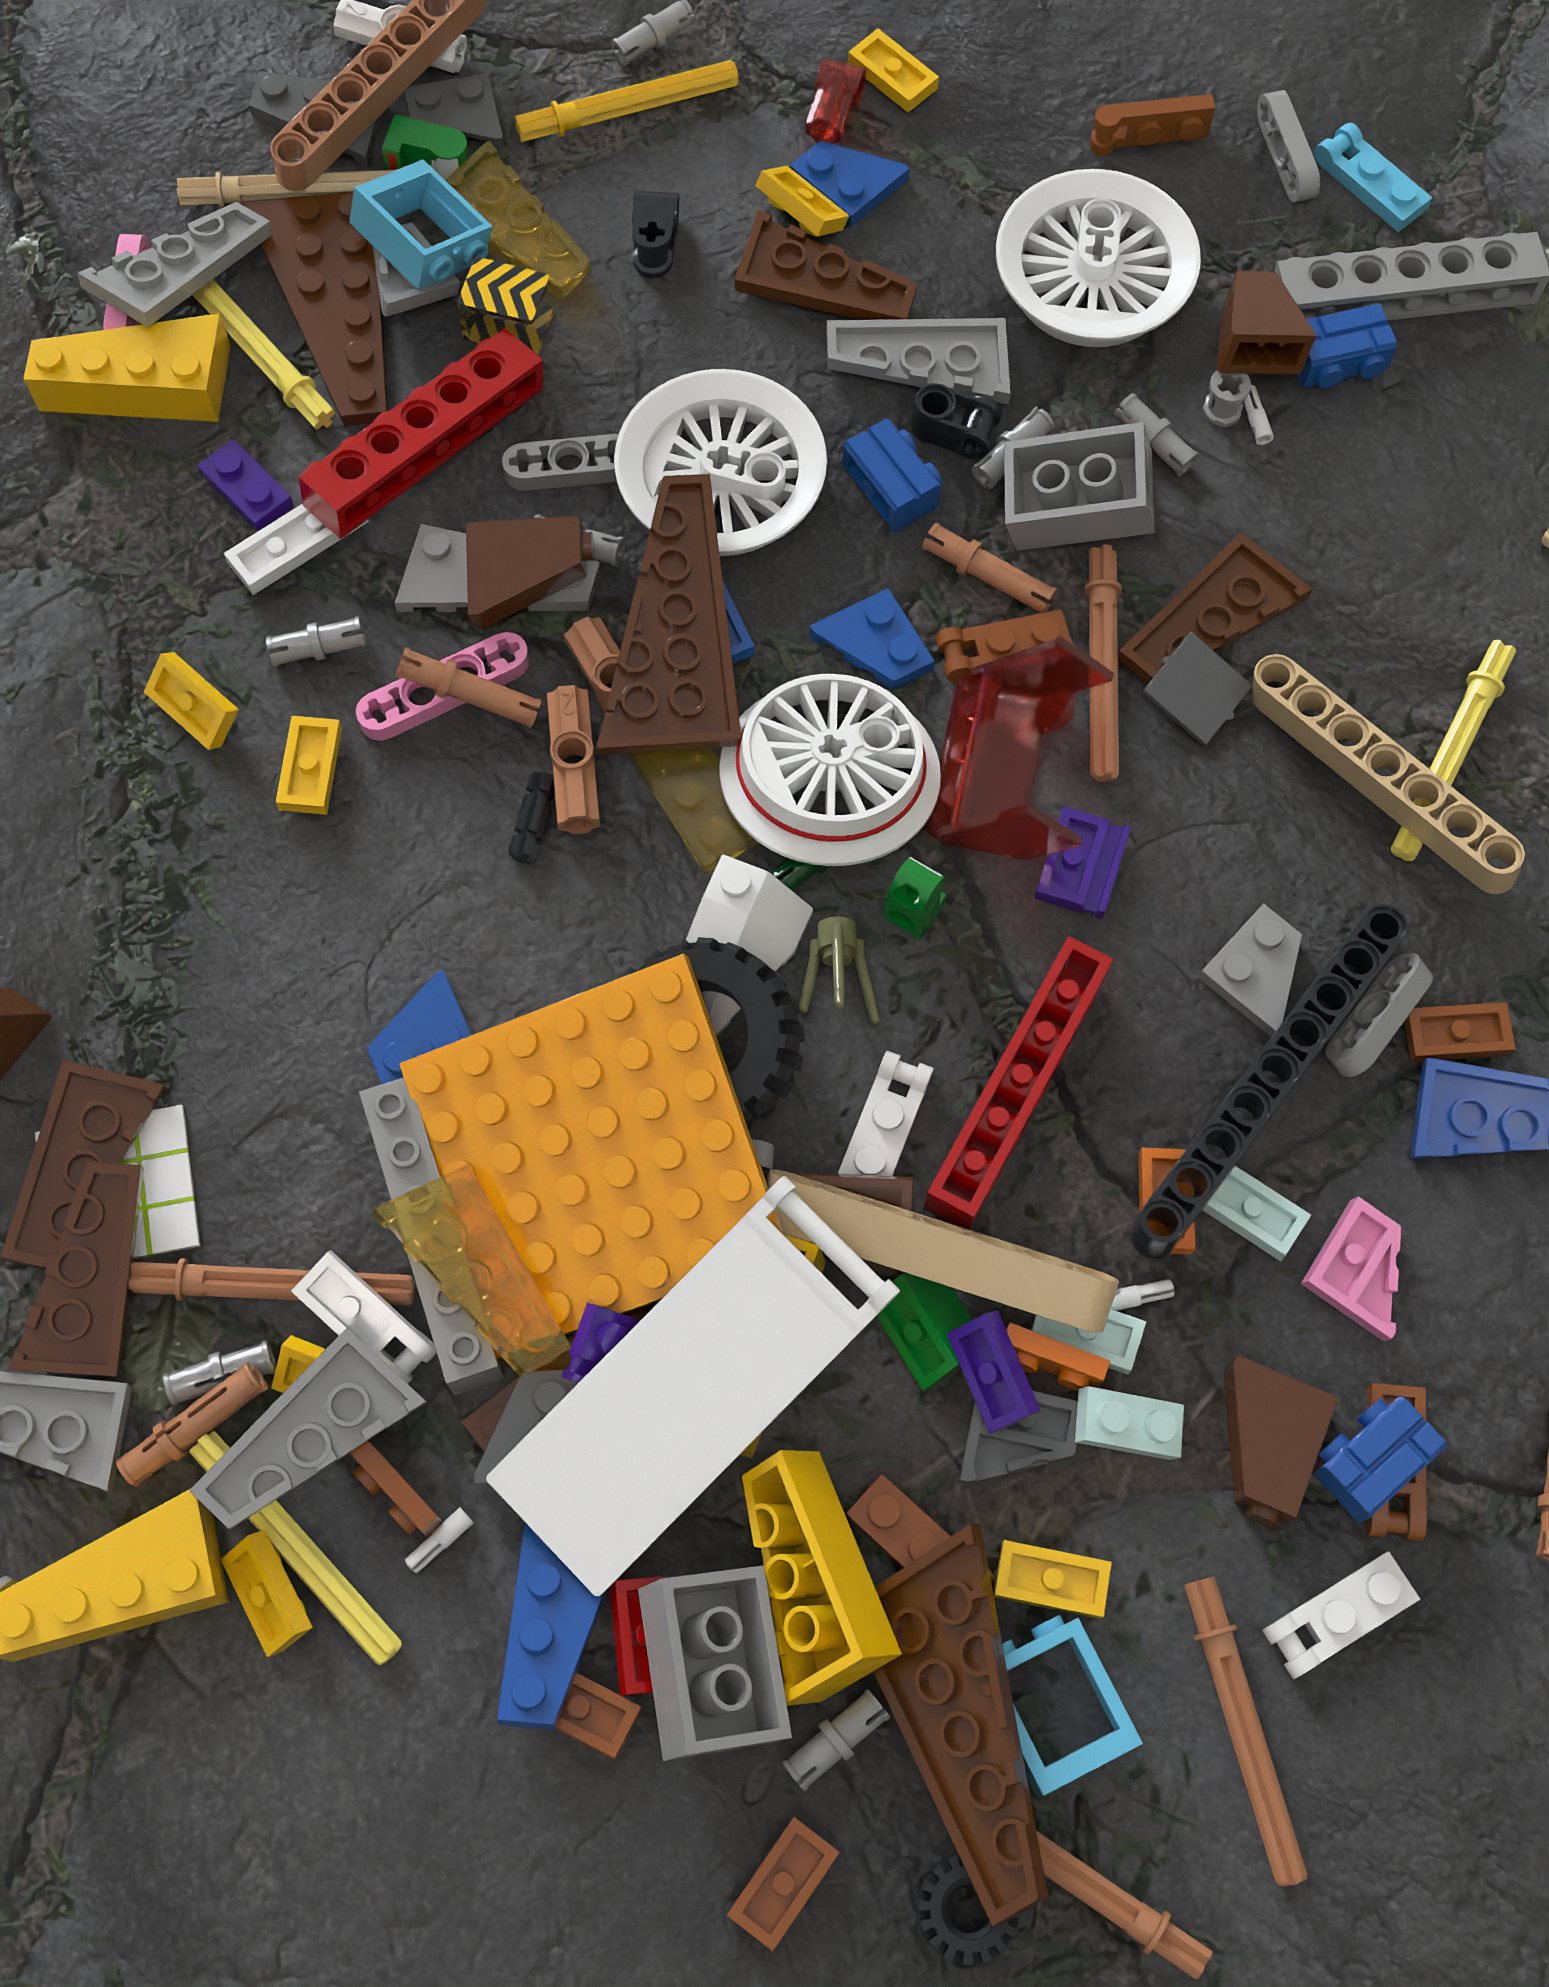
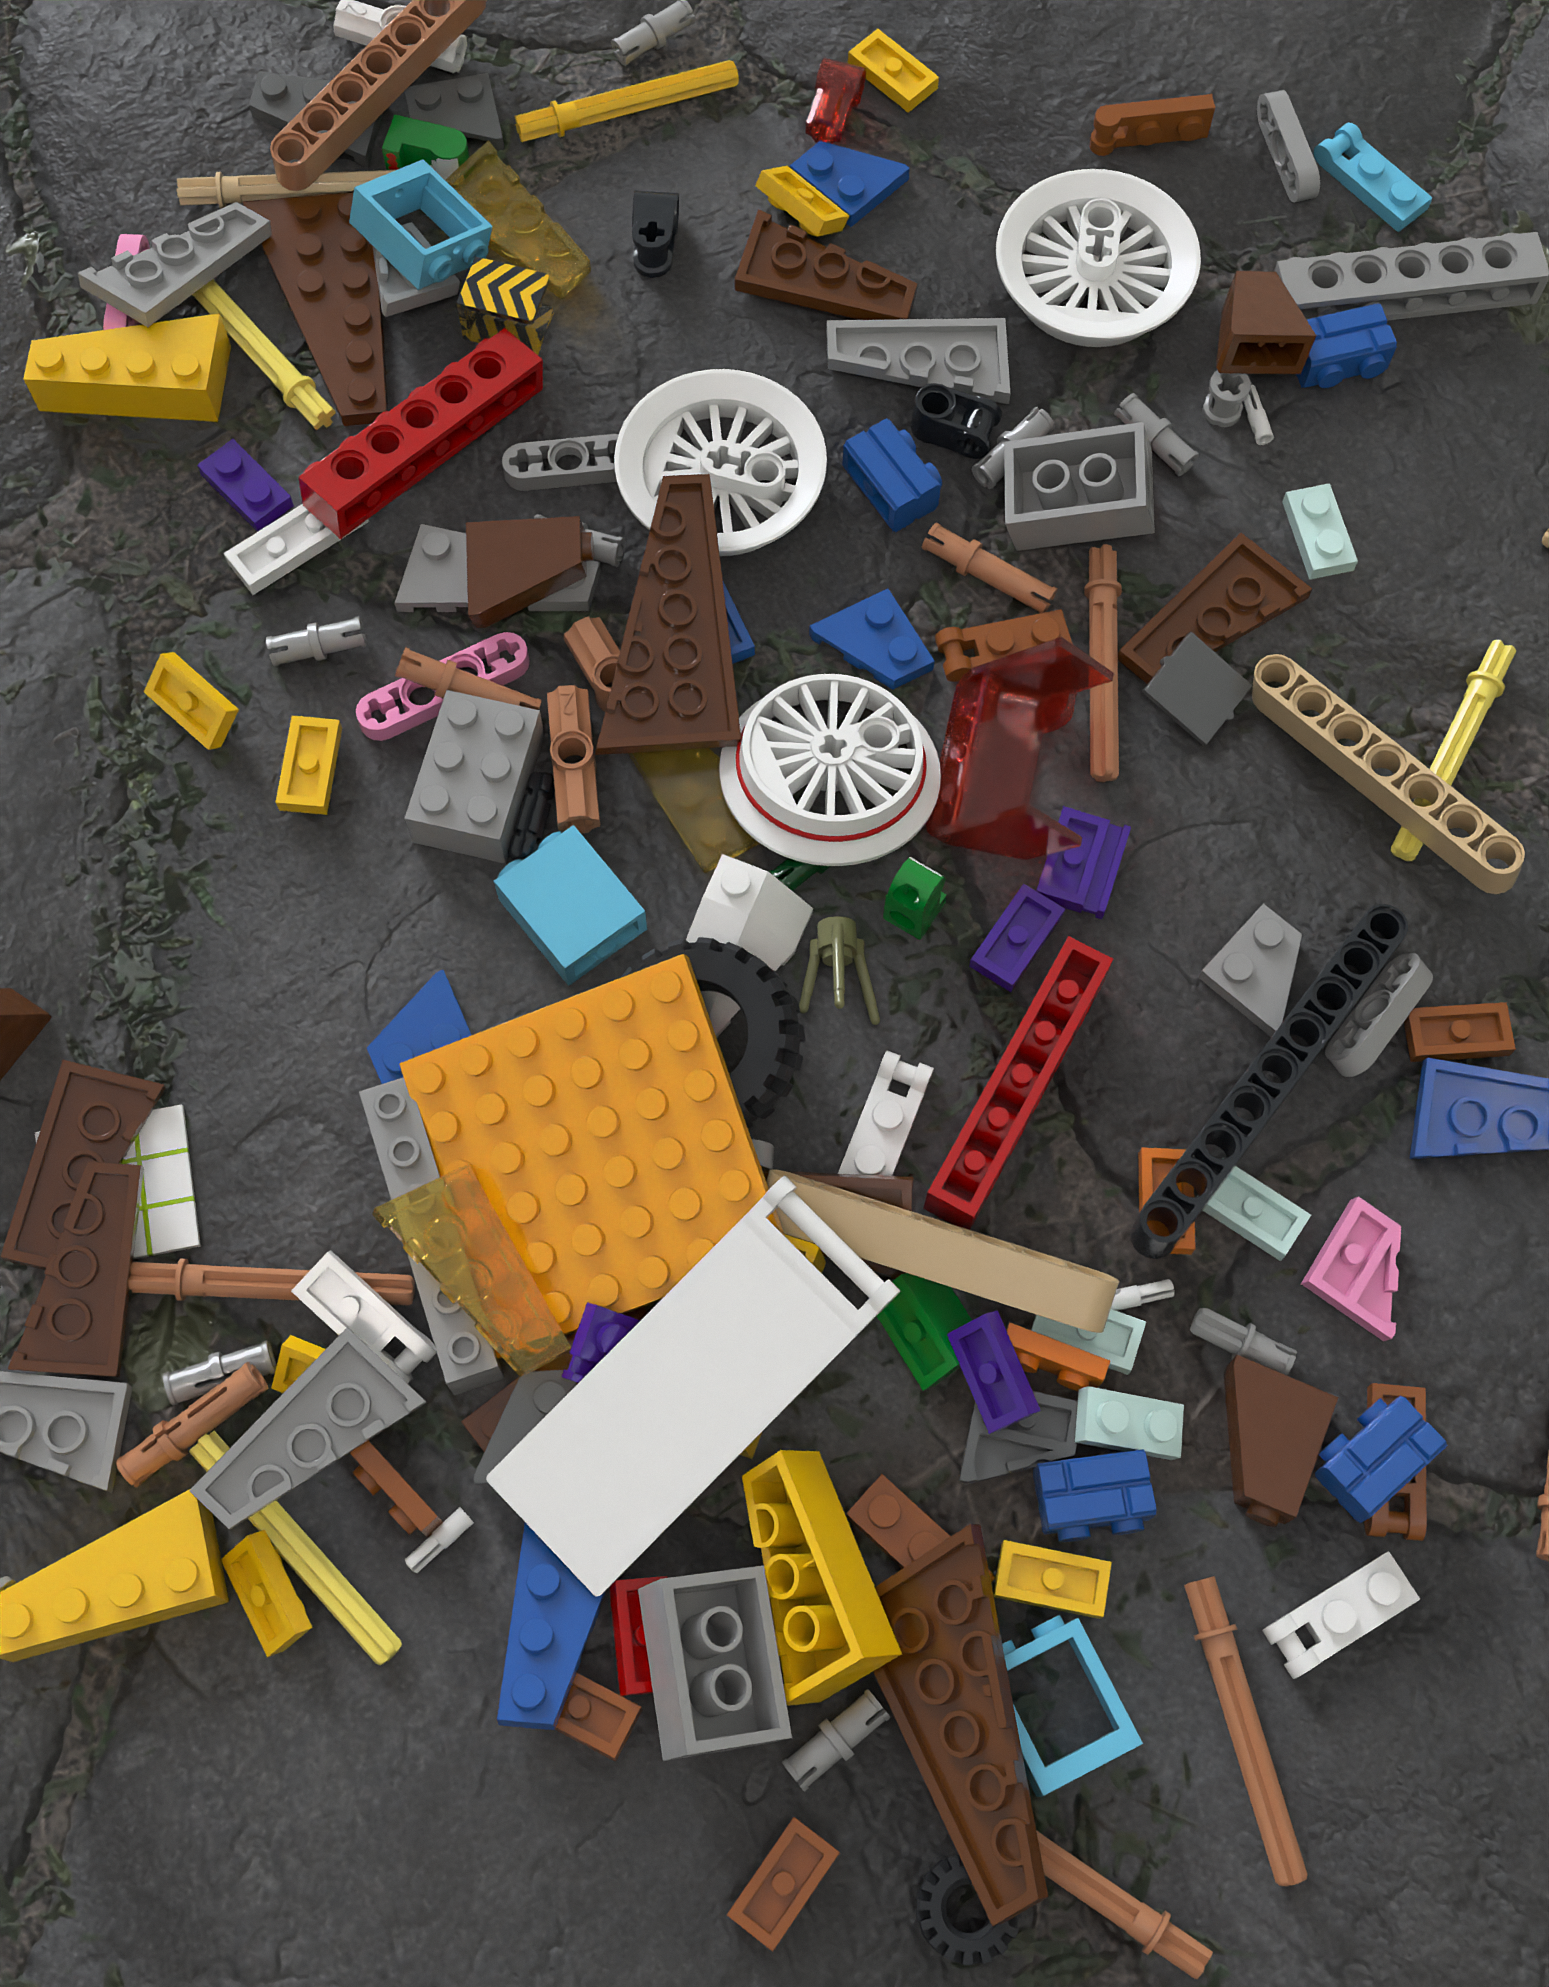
none -> light grey brick [405,690,545,864]
none -> medium azure brick [494,825,647,986]
none -> dark purple plate [969,883,1065,992]
none -> blue brick [1033,1449,1156,1542]
none -> light grey axle [1190,1308,1297,1375]
none -> light aqua plate [1282,483,1358,580]

